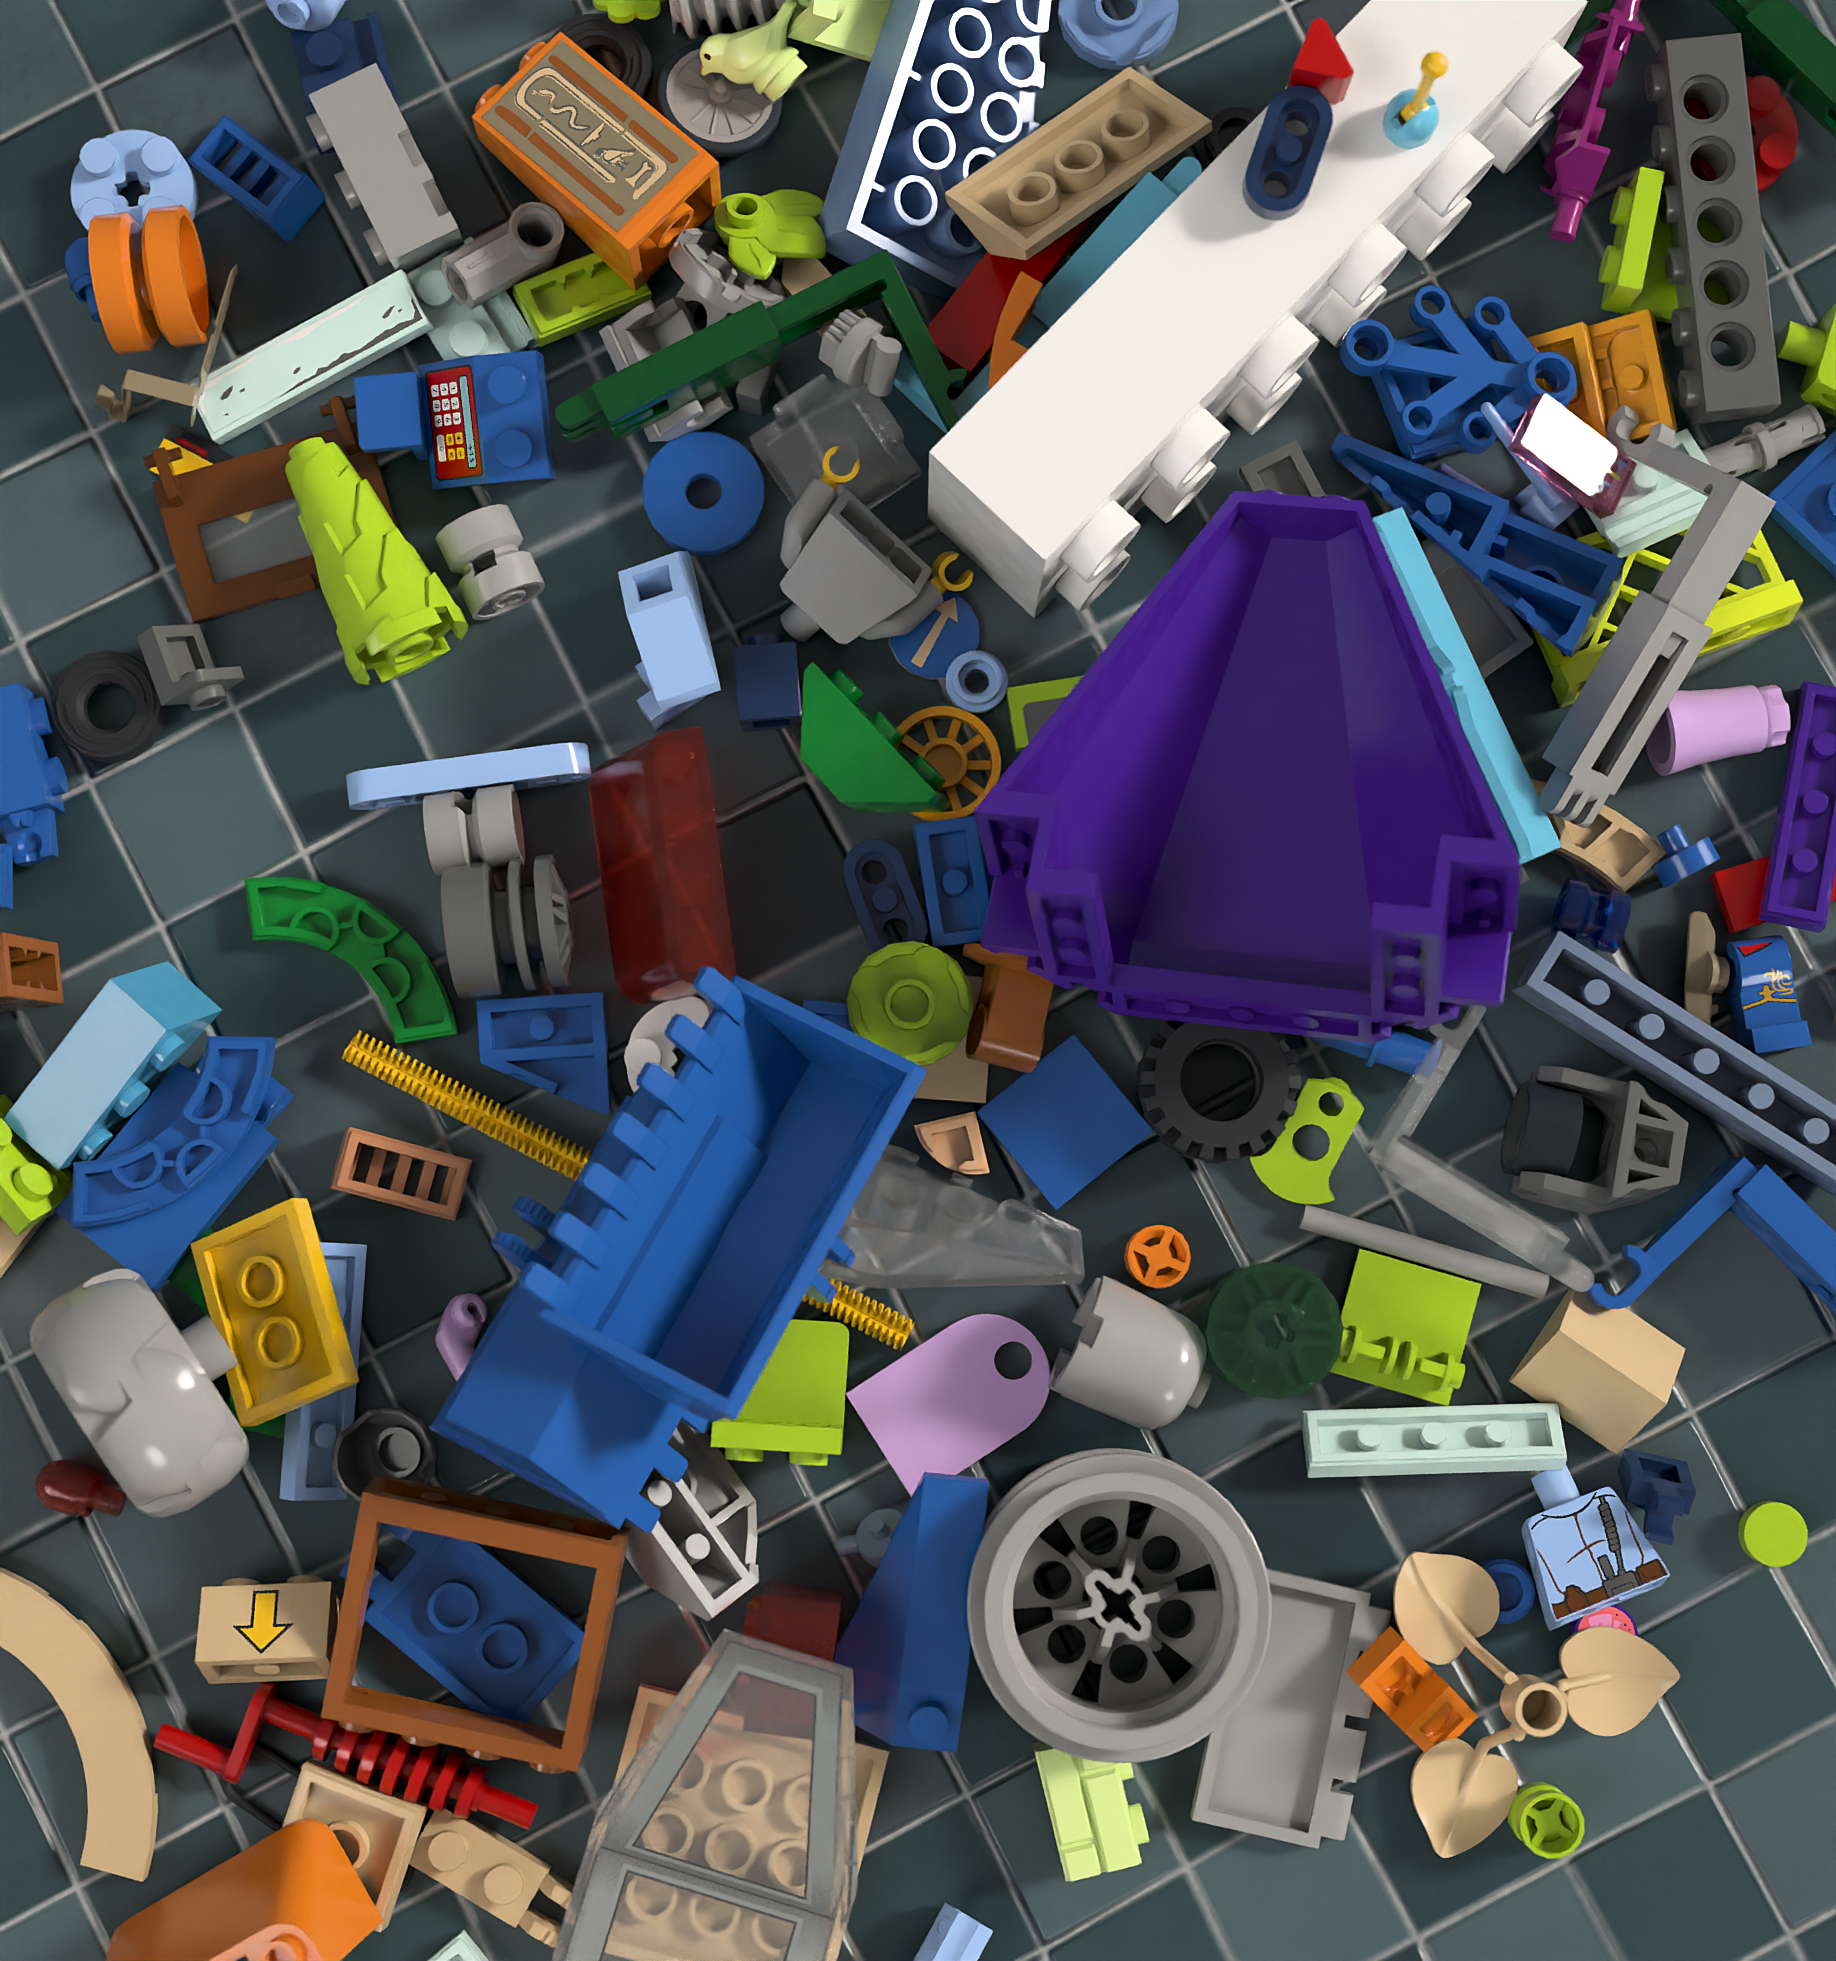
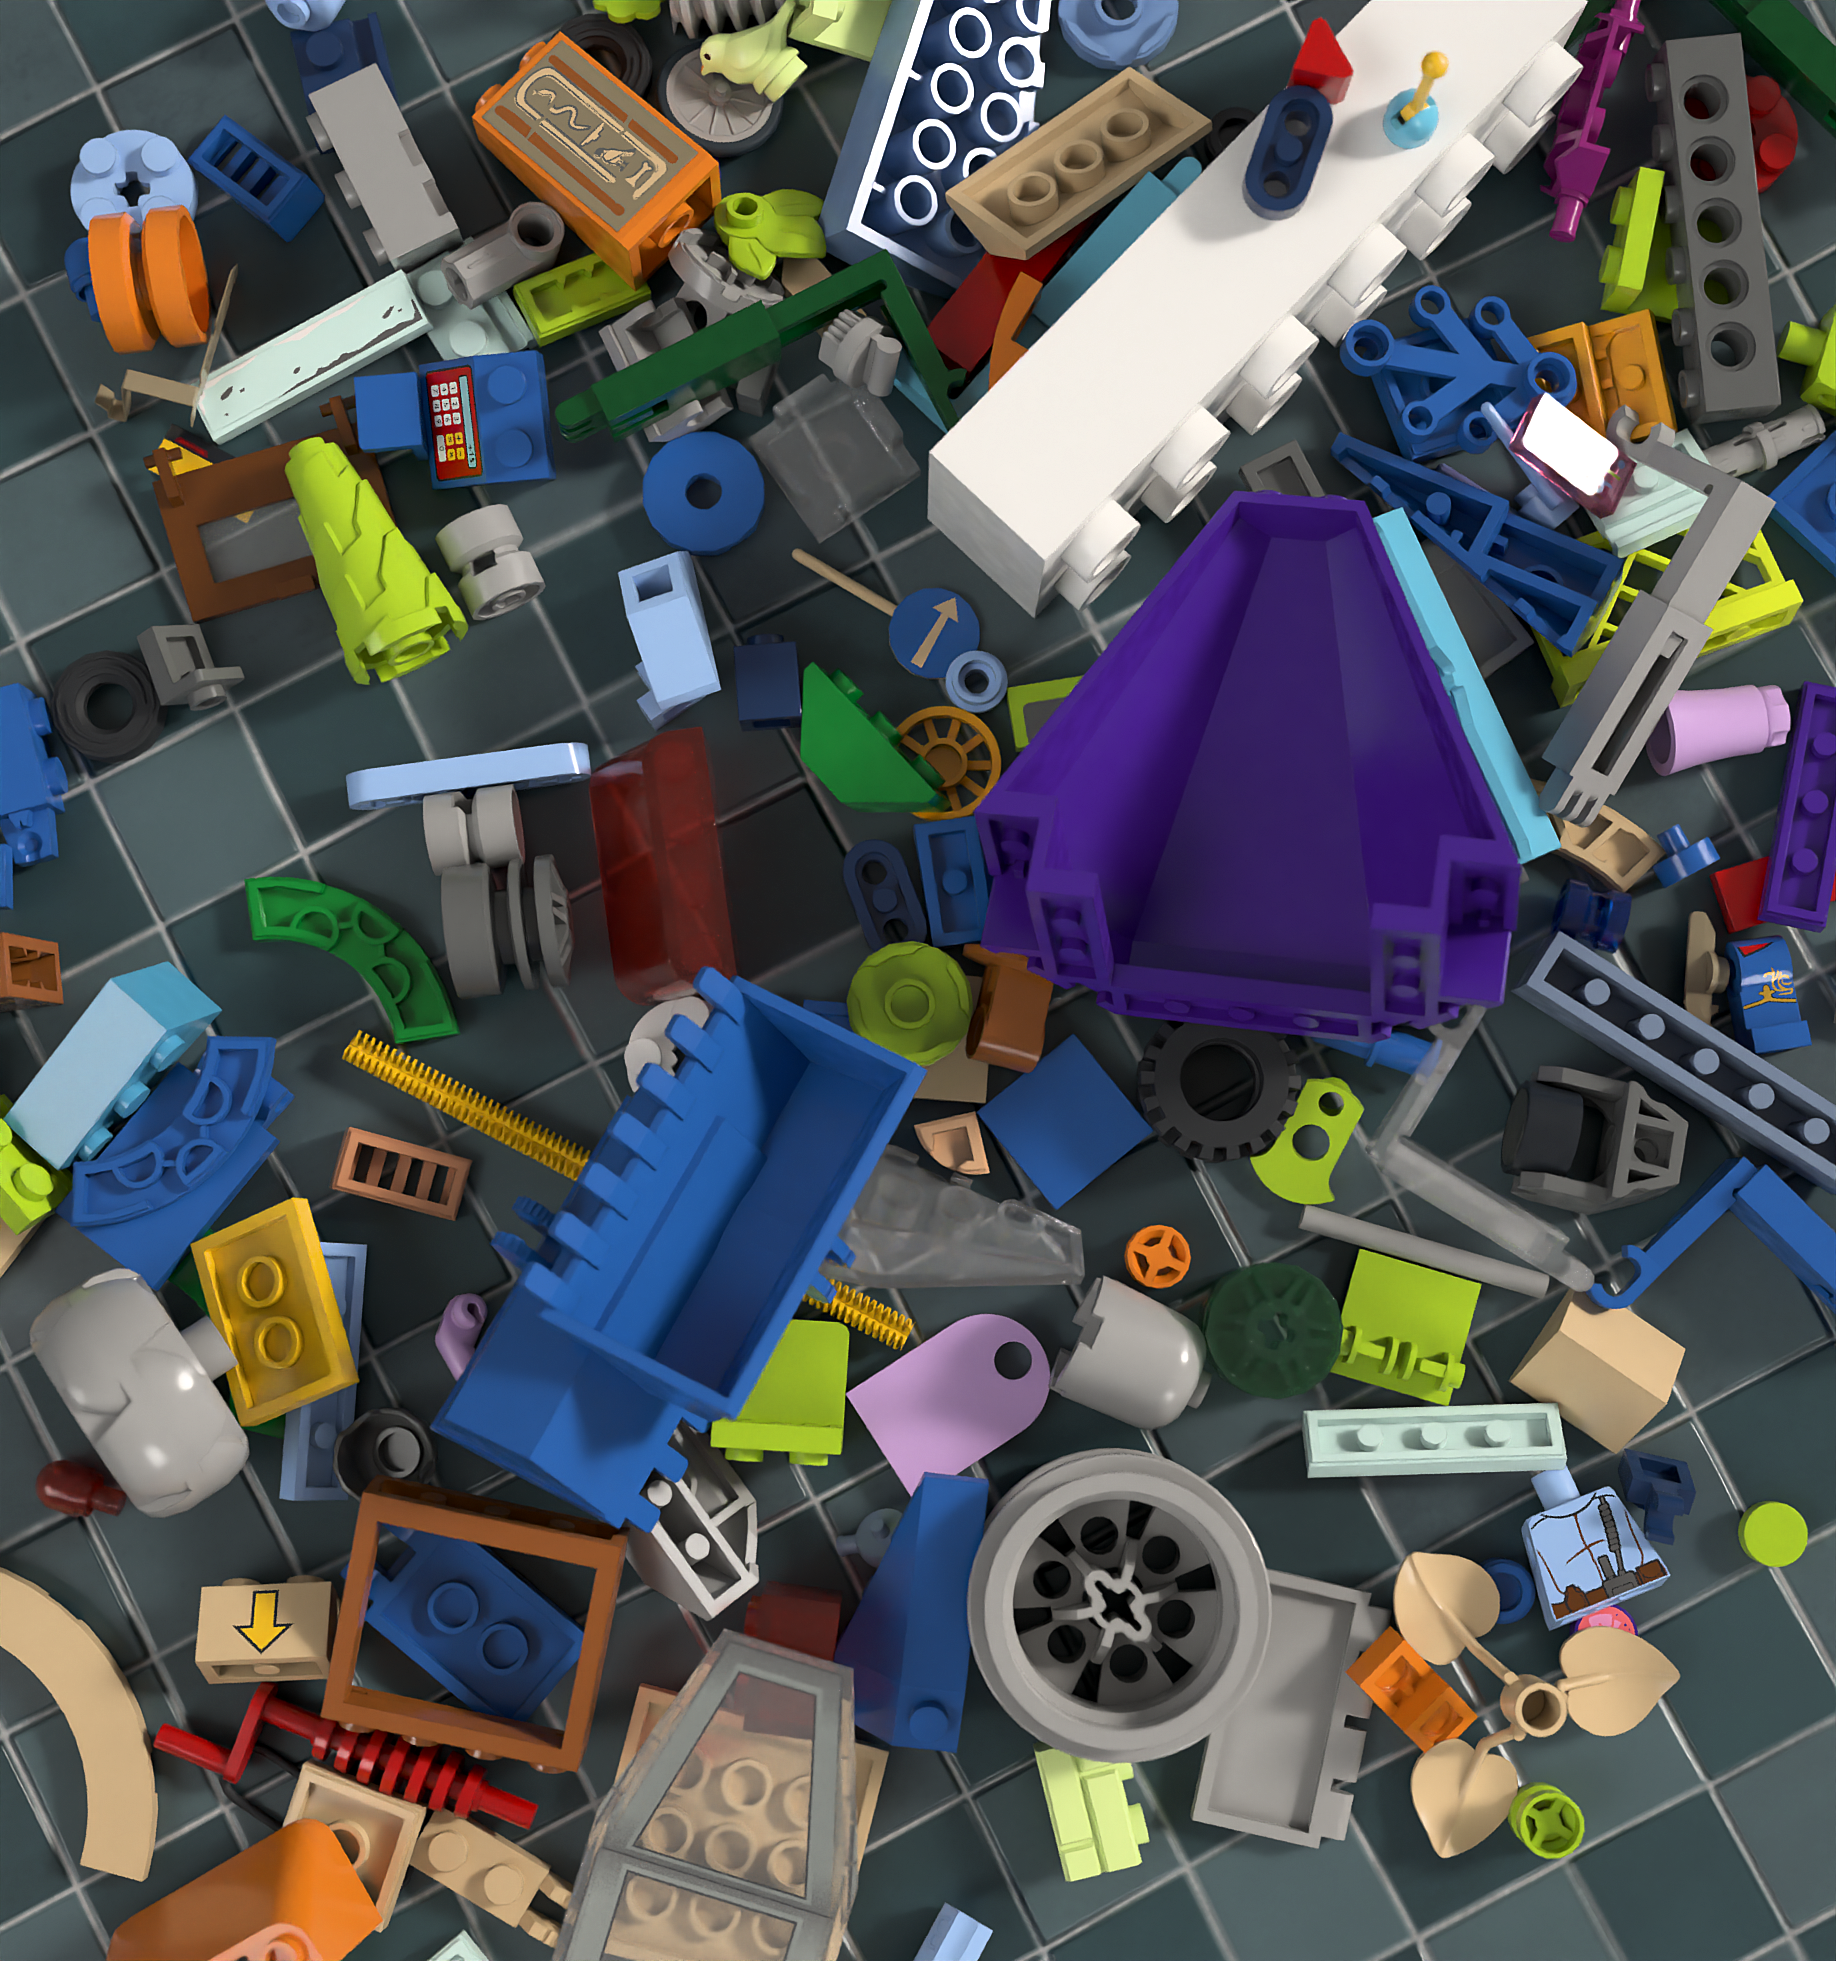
blue wing [477,992,612,1115] -> none
light grey torso [779,445,973,644] -> none

